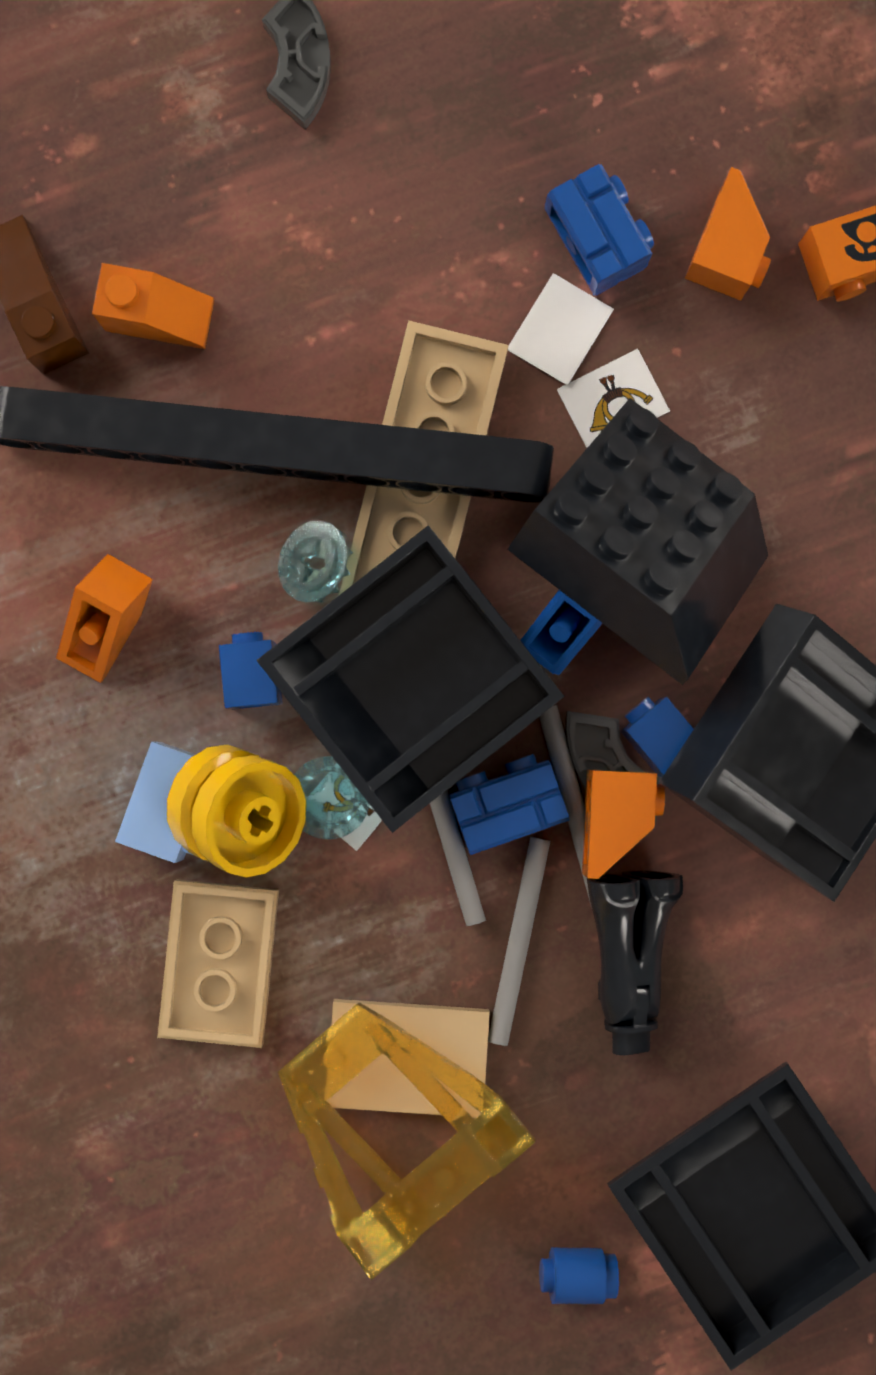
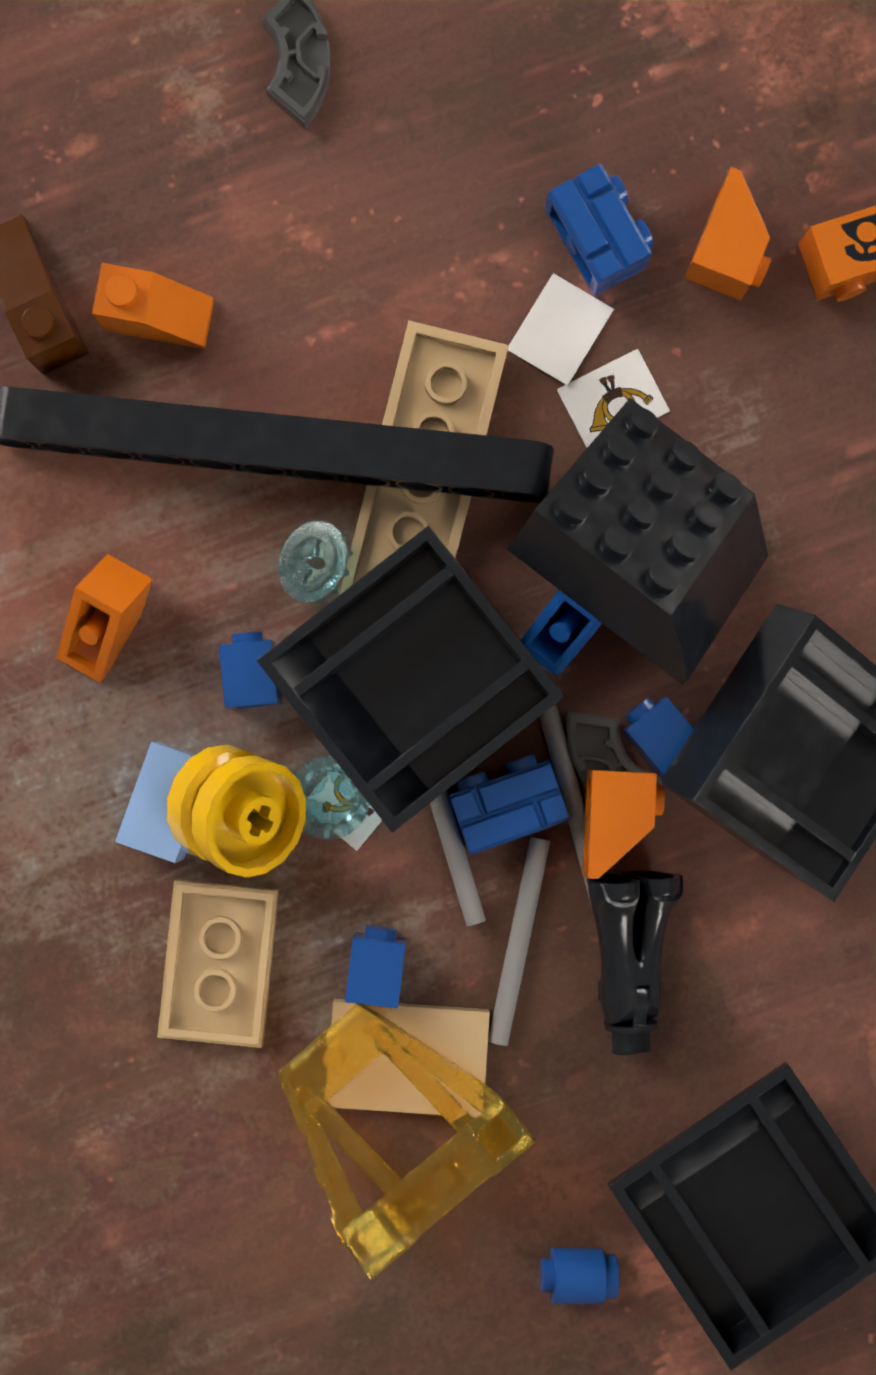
none -> blue brick [345,925,407,1009]

